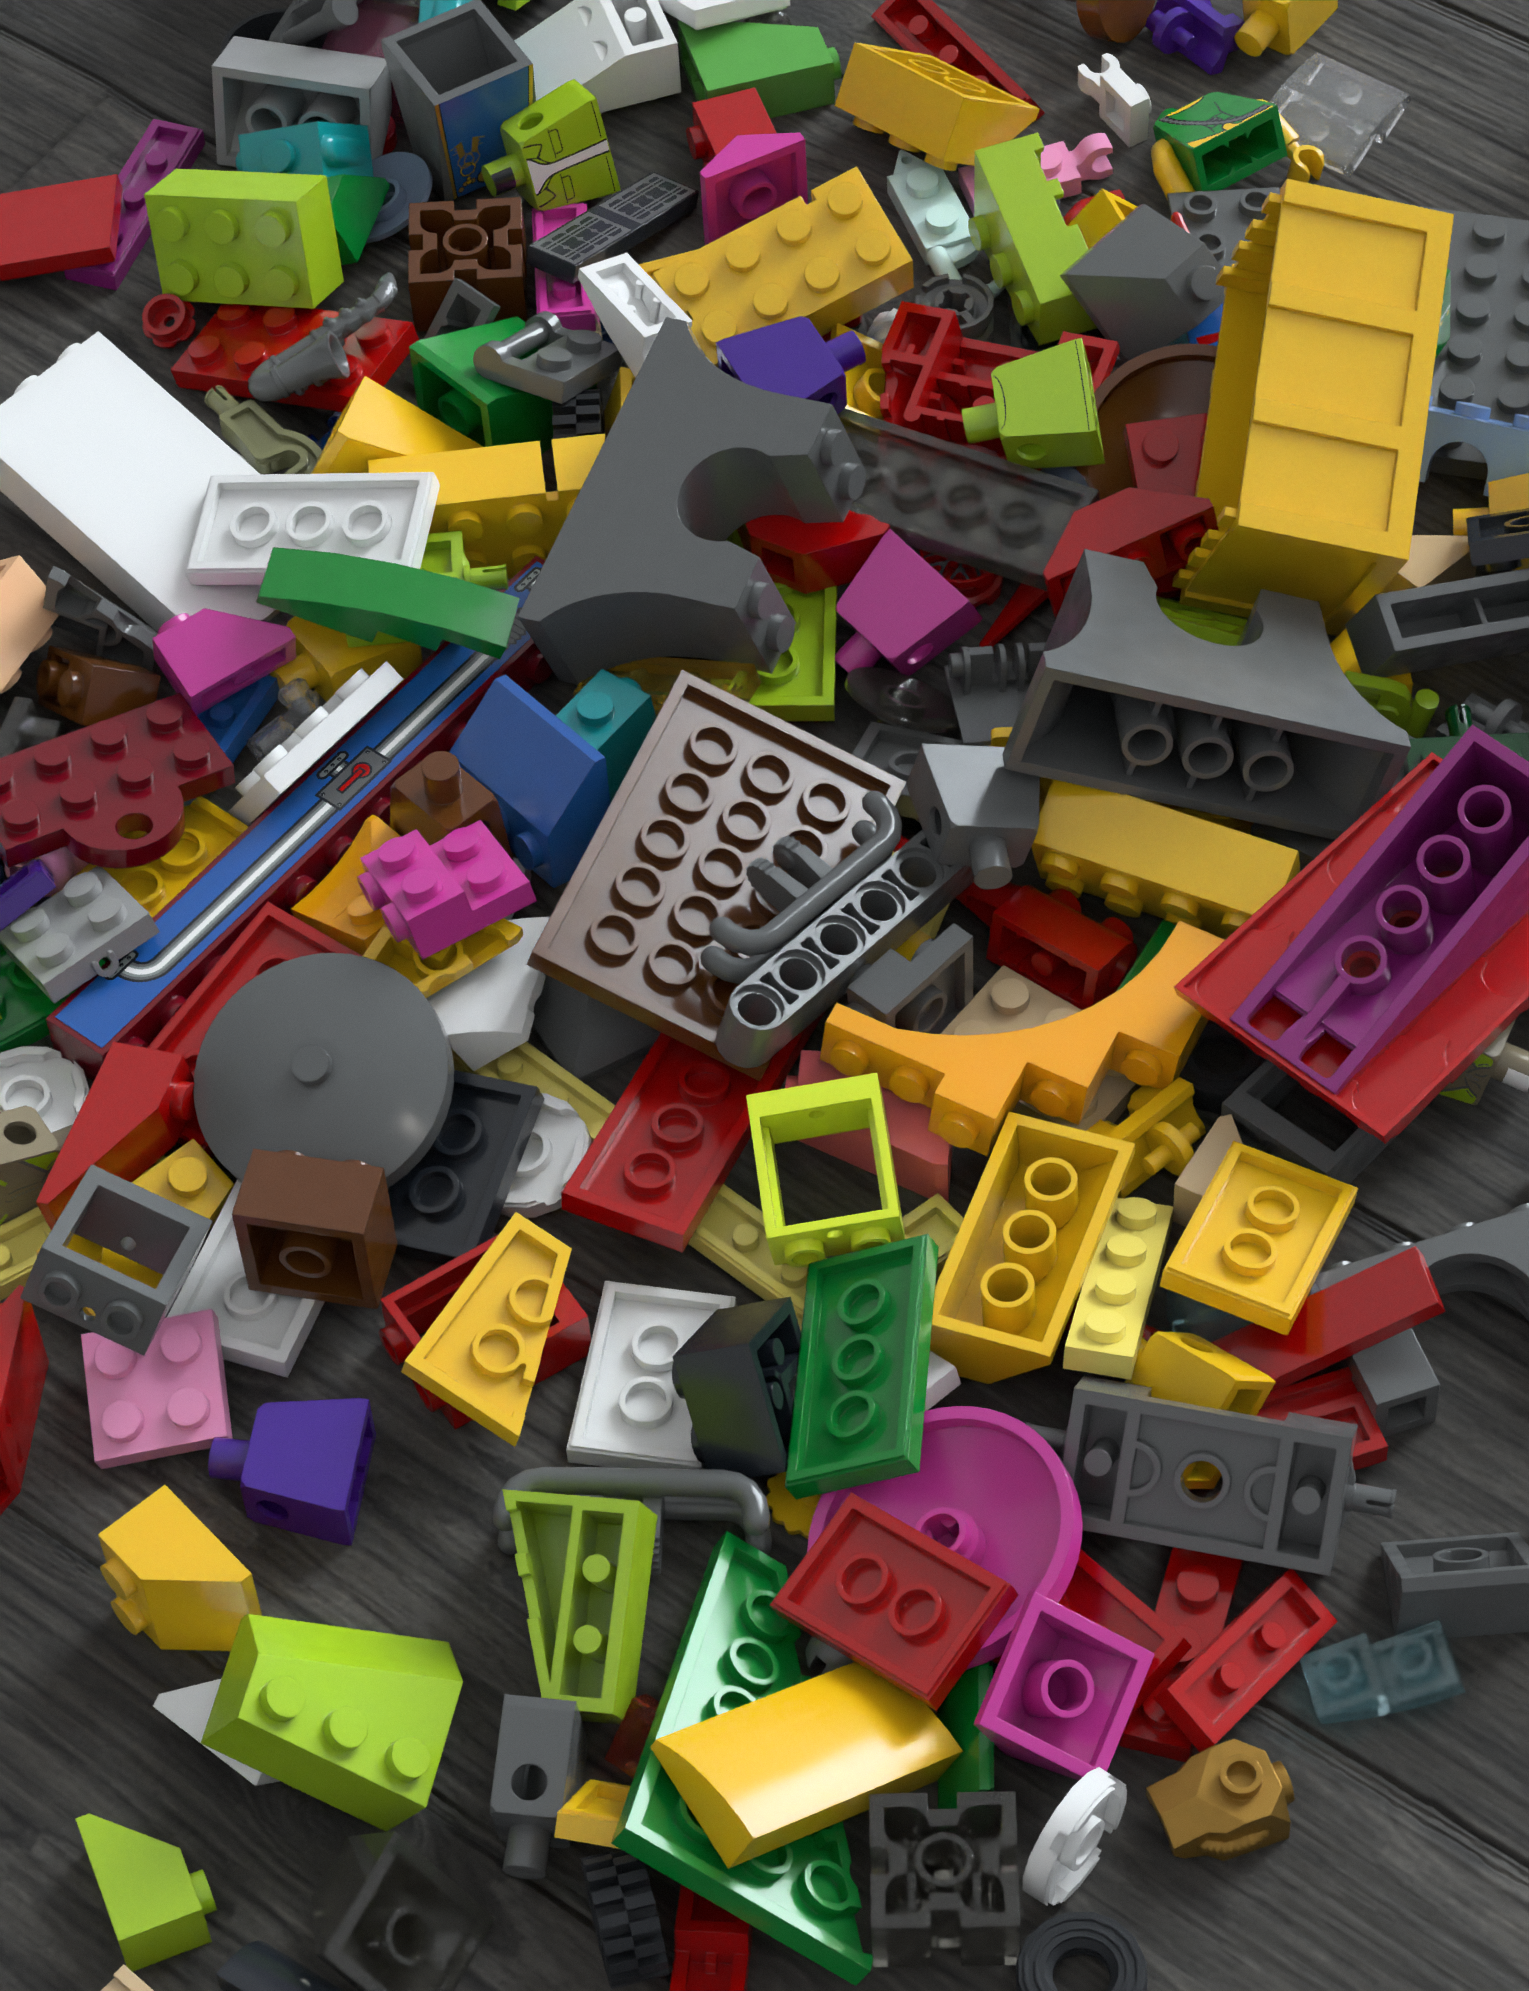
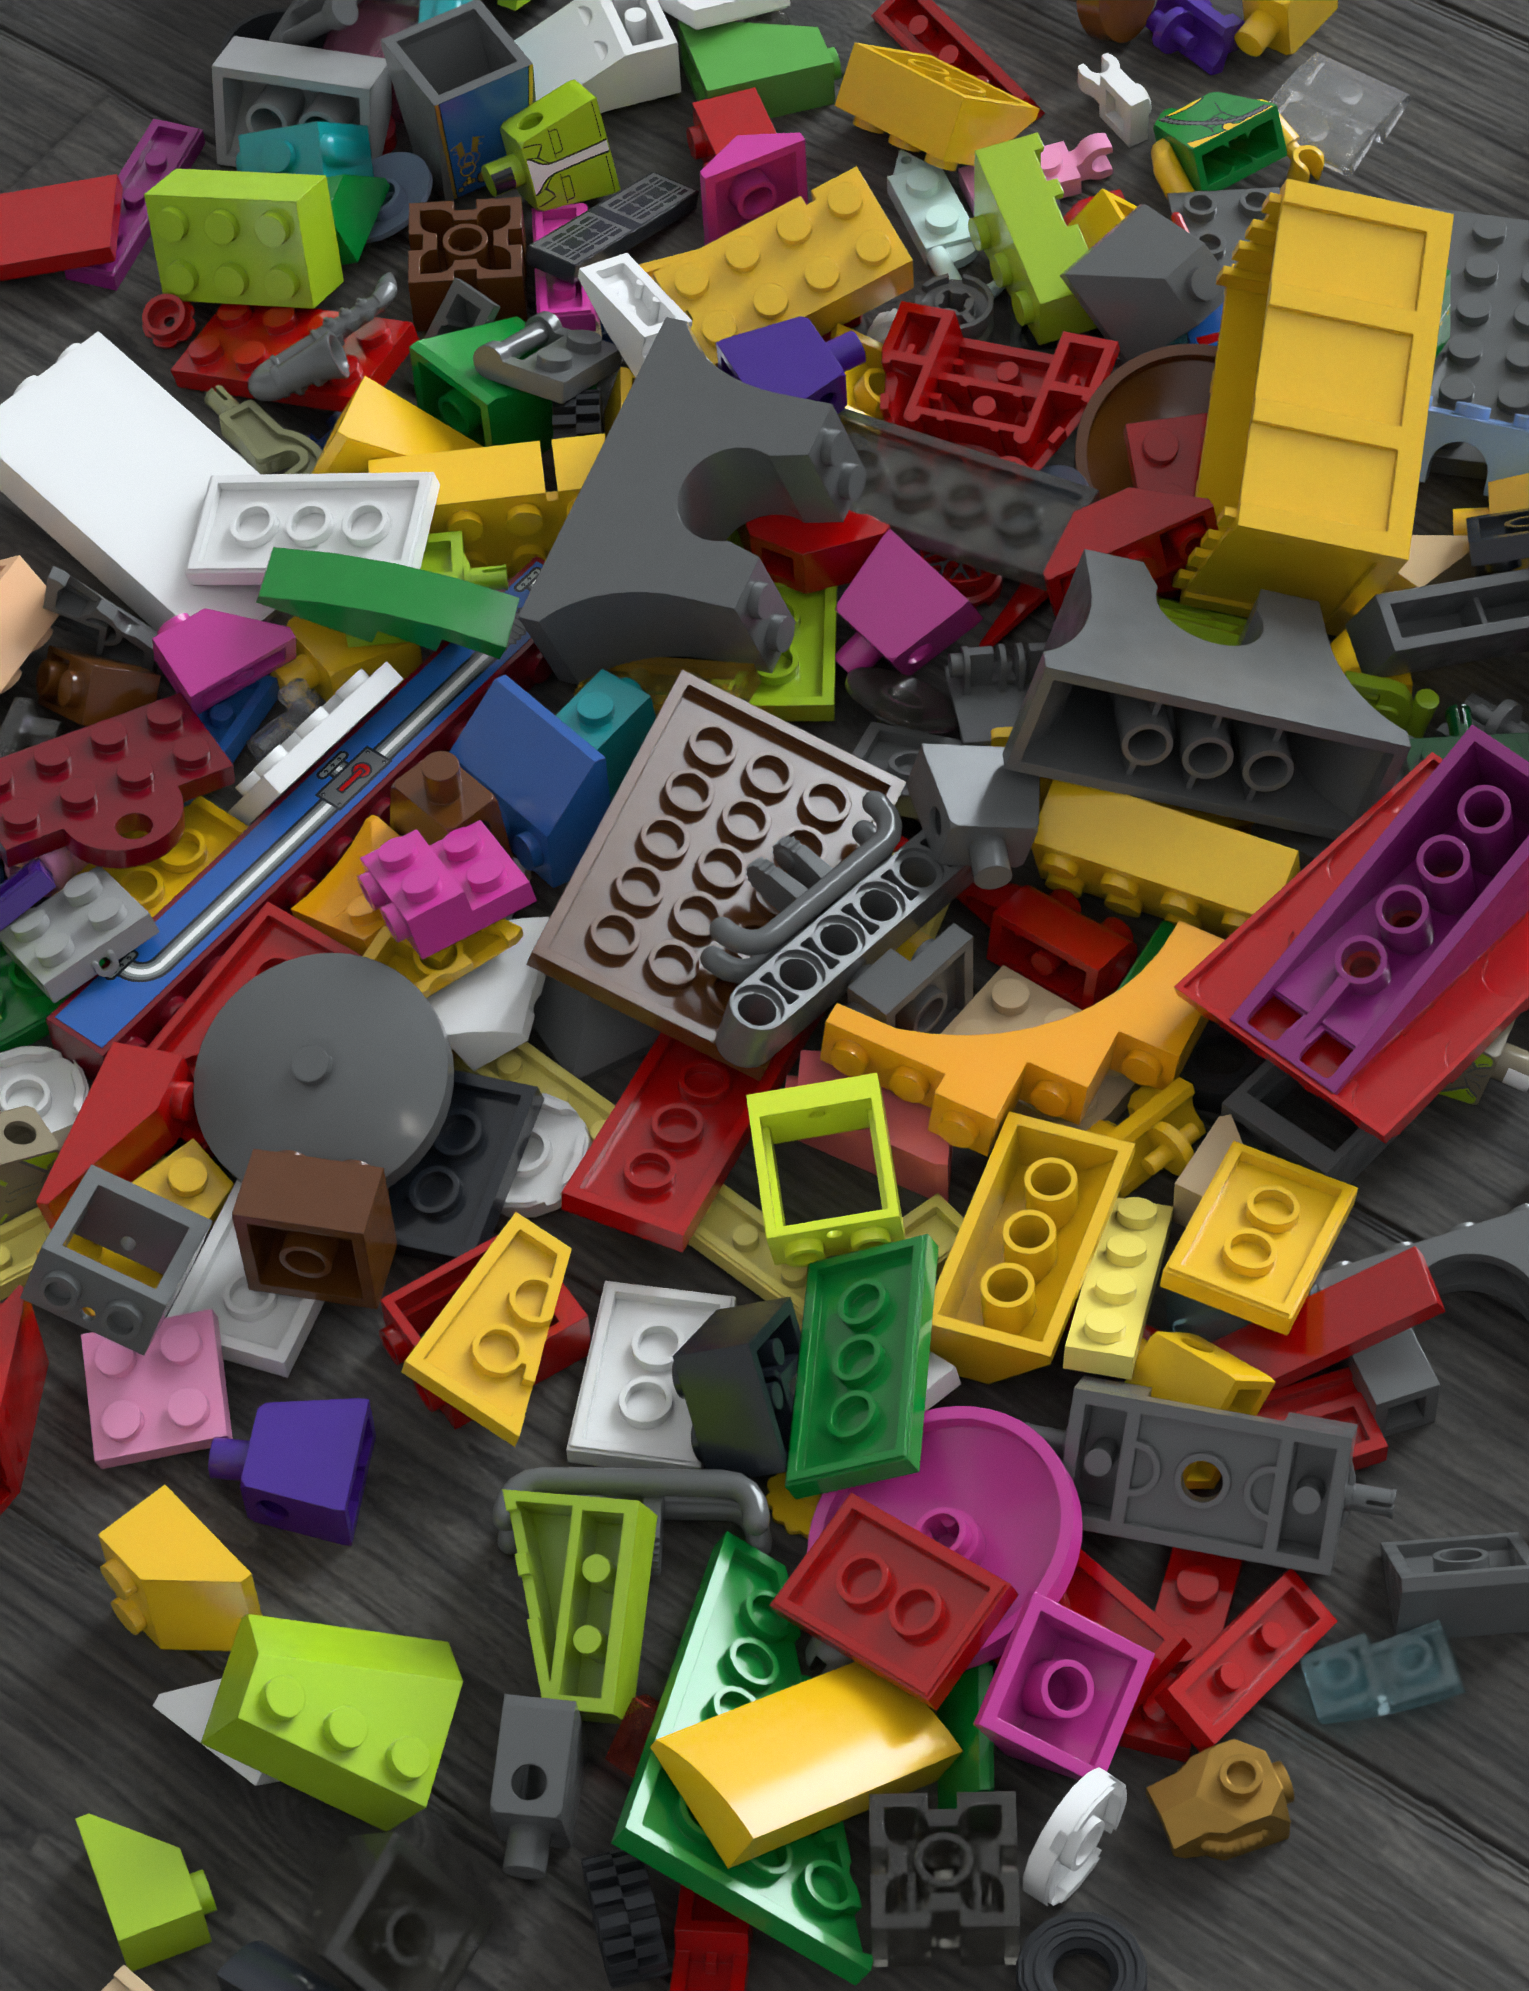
yellow tile [554,1779,631,1849] -> none
lime torso [962,338,1105,469] -> none

